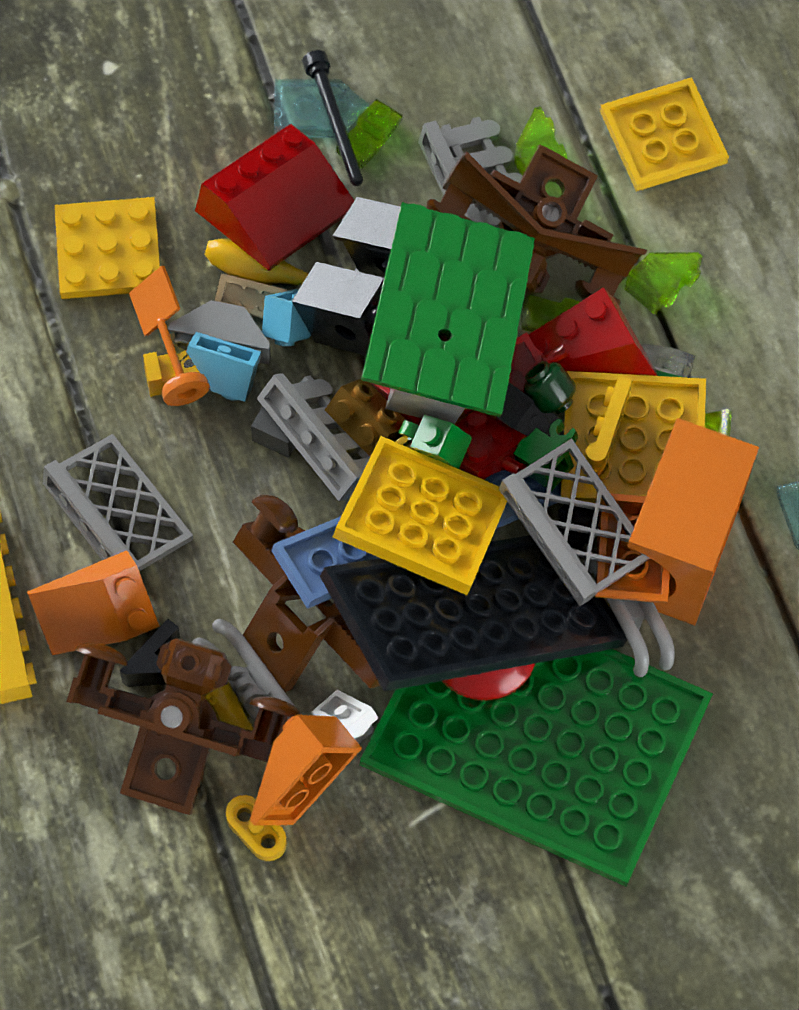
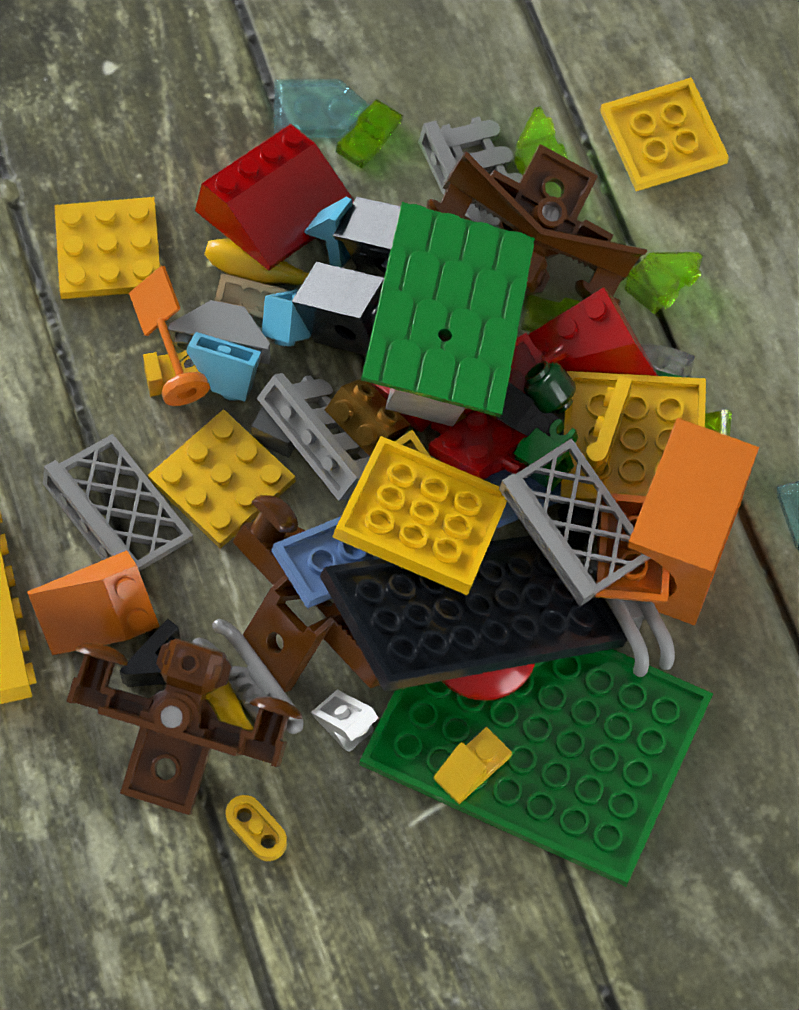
orange slope [250,715,362,826] -> none
black piece [302,50,363,186] -> none
green brick [398,414,473,469] -> none
none -> yellow plate [148,409,296,549]
none -> medium azure slope [304,197,352,268]
none -> yellow slope [434,727,512,804]

